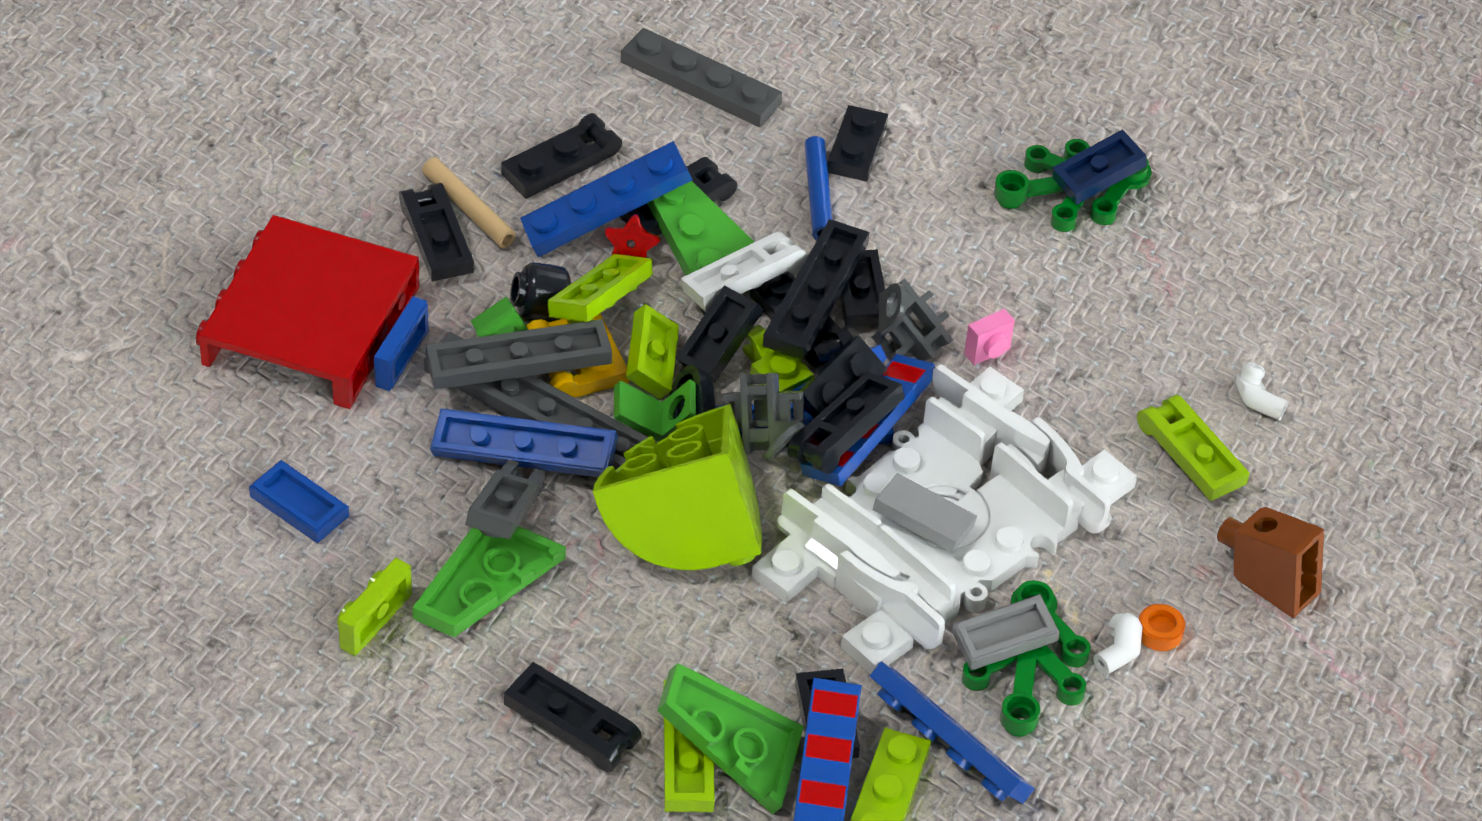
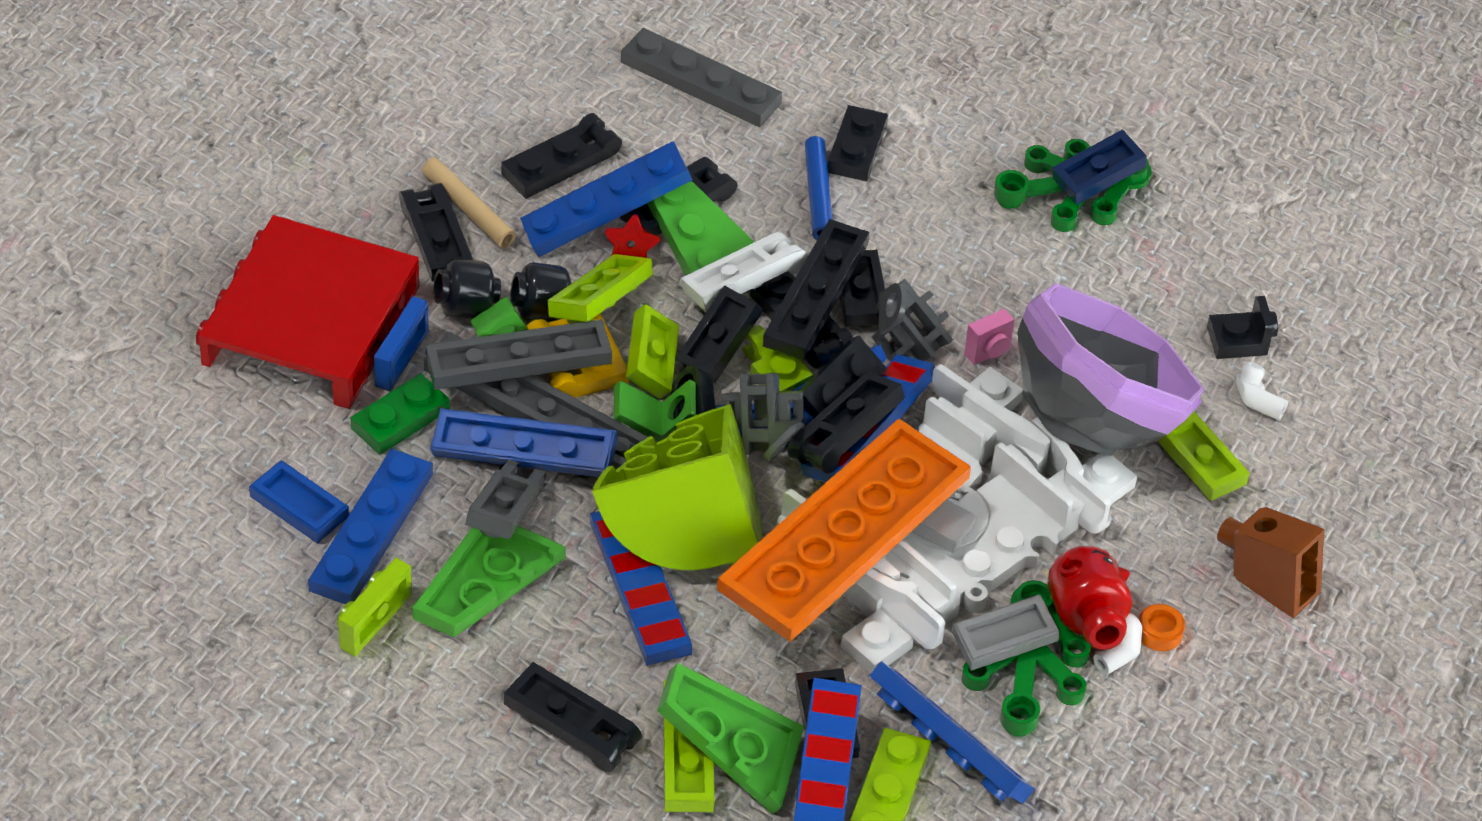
none -> blue plate [308,448,433,604]
none -> green plate [350,373,450,455]
none -> black head [433,259,501,318]
none -> blue tile [590,511,692,666]
none -> orange plate [717,418,971,642]
none -> rock [1017,283,1205,456]
none -> red piece [1047,546,1133,650]
none -> black bracket [1207,296,1278,359]

